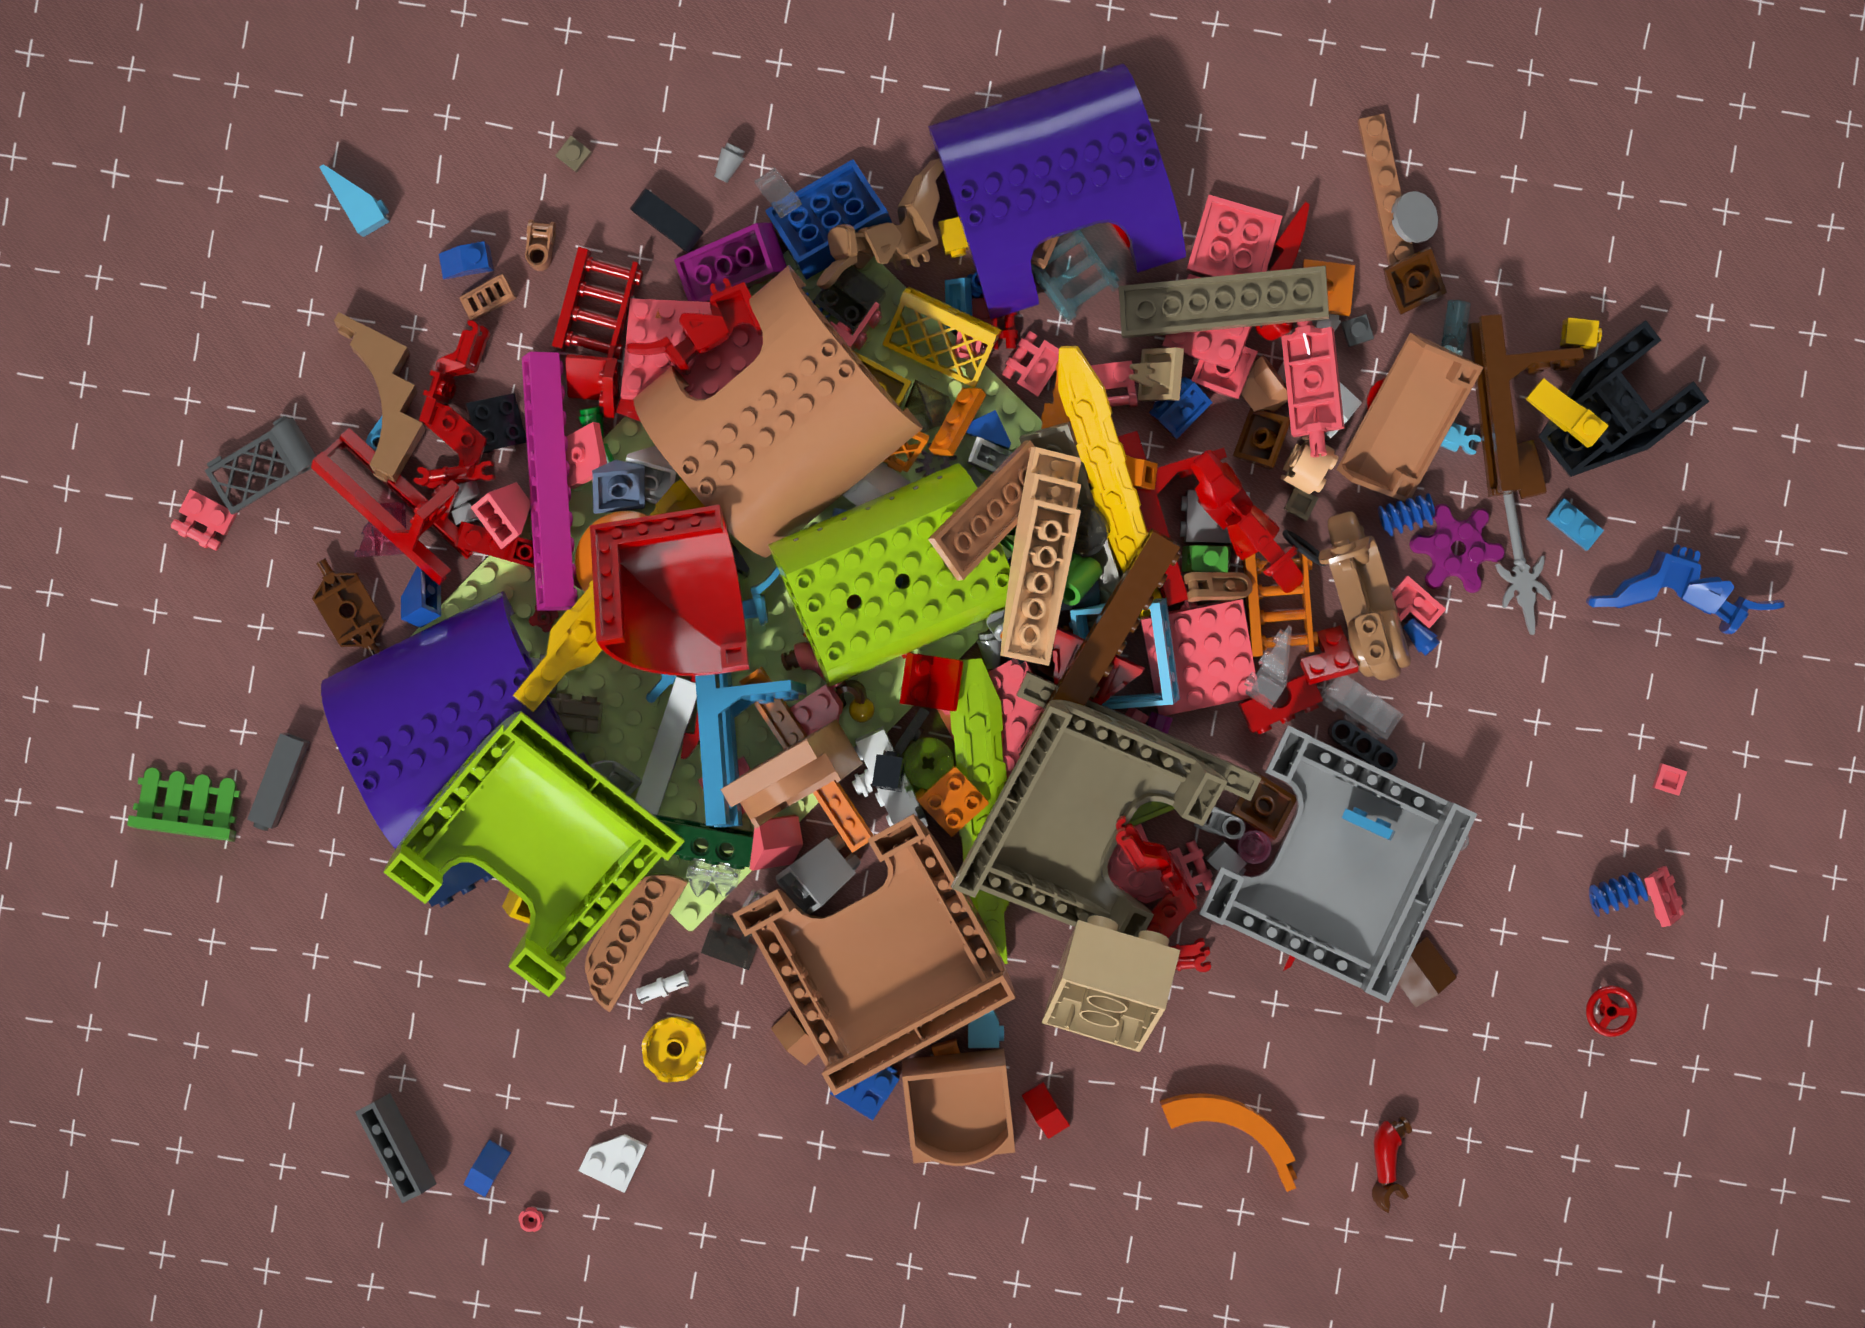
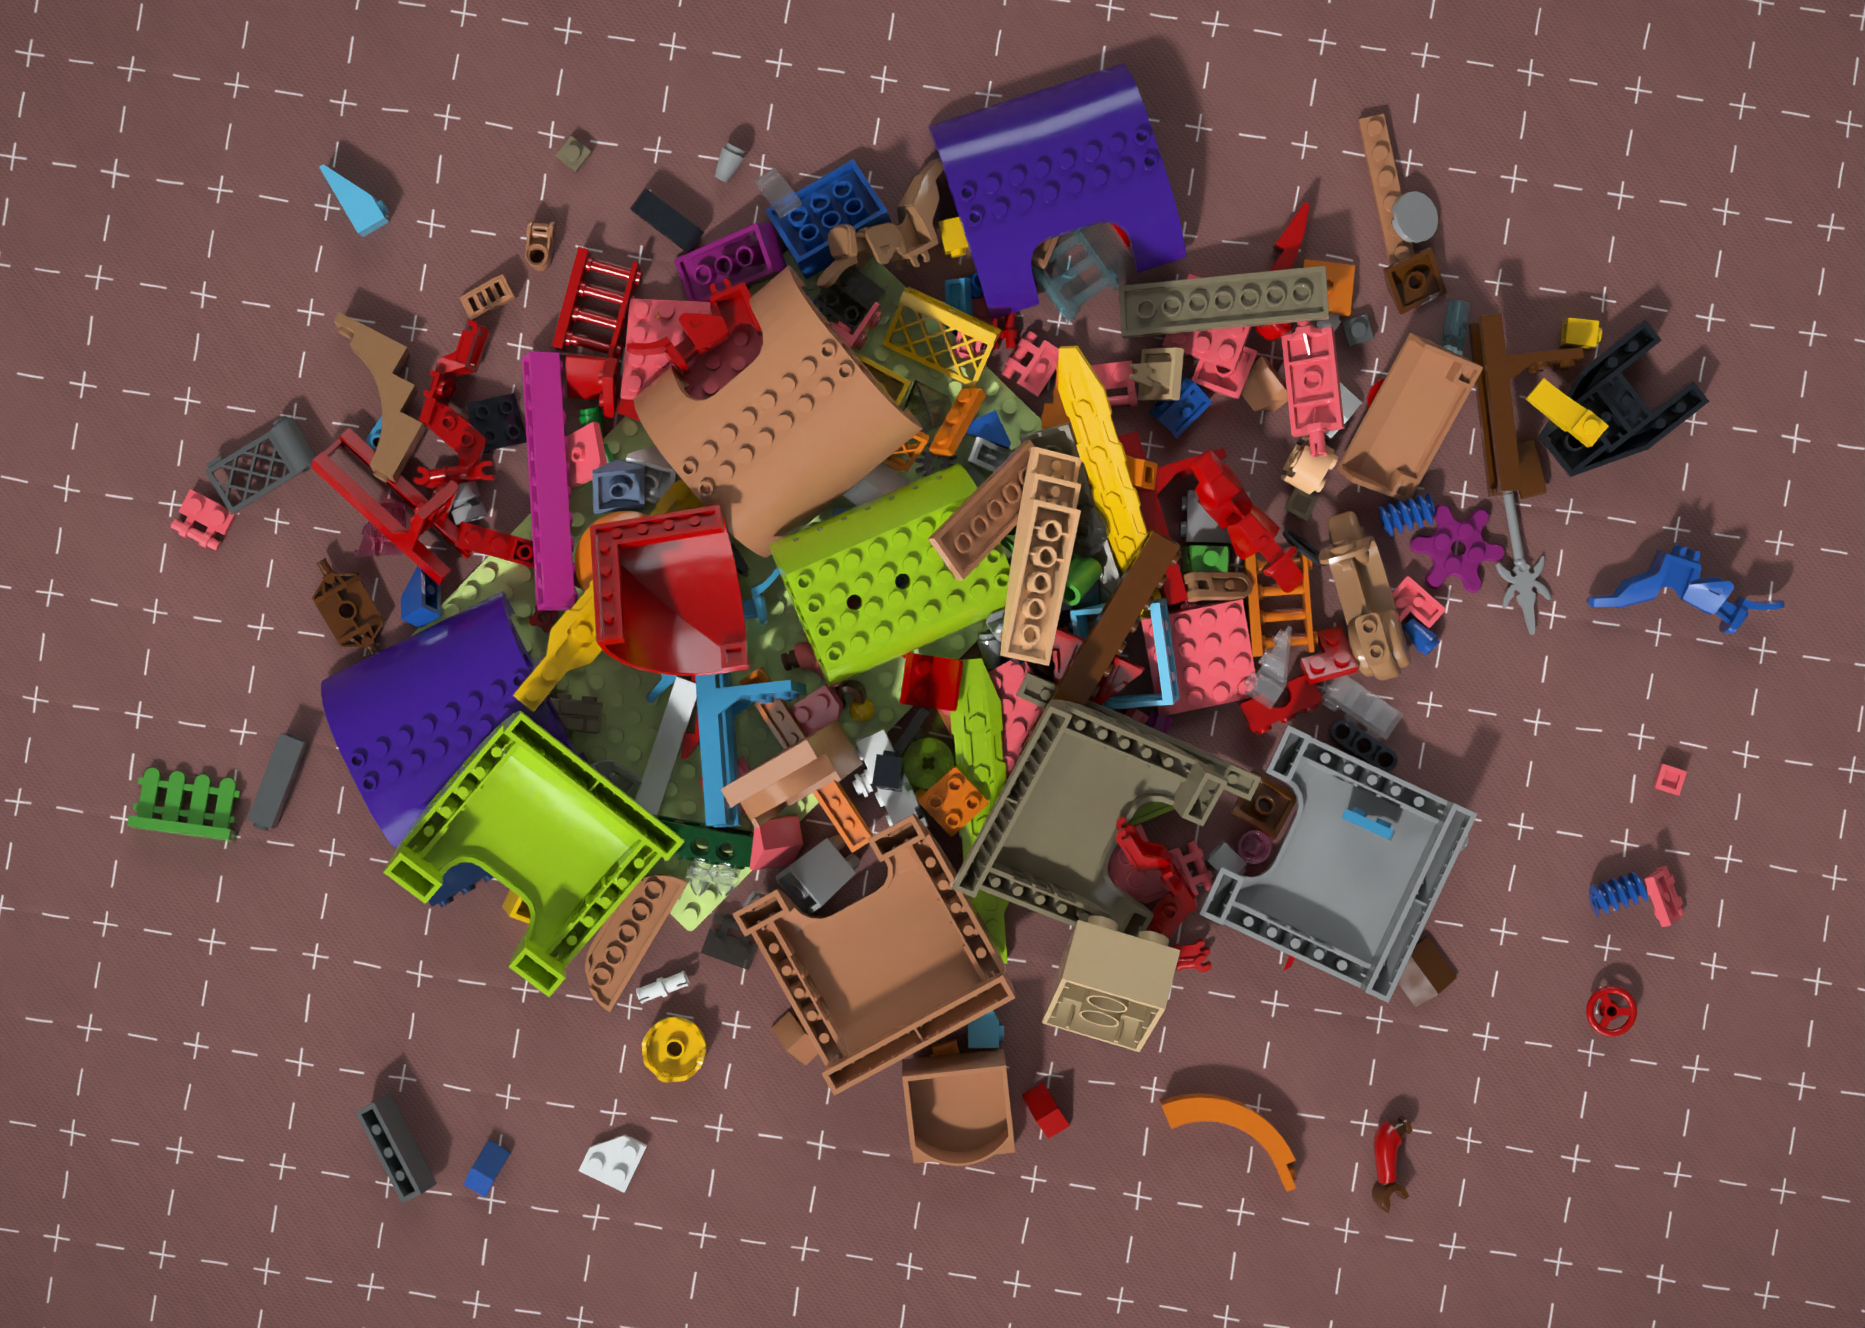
blue slope [439,241,494,279] -> none
coral slope [471,482,531,549] -> none
coral plate [519,1207,544,1232] -> none
blue plate [830,1065,900,1121] -> none
coral plate [1186,195,1283,277] -> none
light grey piece [1194,806,1245,839] -> none
reddish brown slope [1233,408,1290,470] -> none
medium azure plate [1441,422,1481,455] -> none
dark azure plate [1546,498,1604,551] -> none

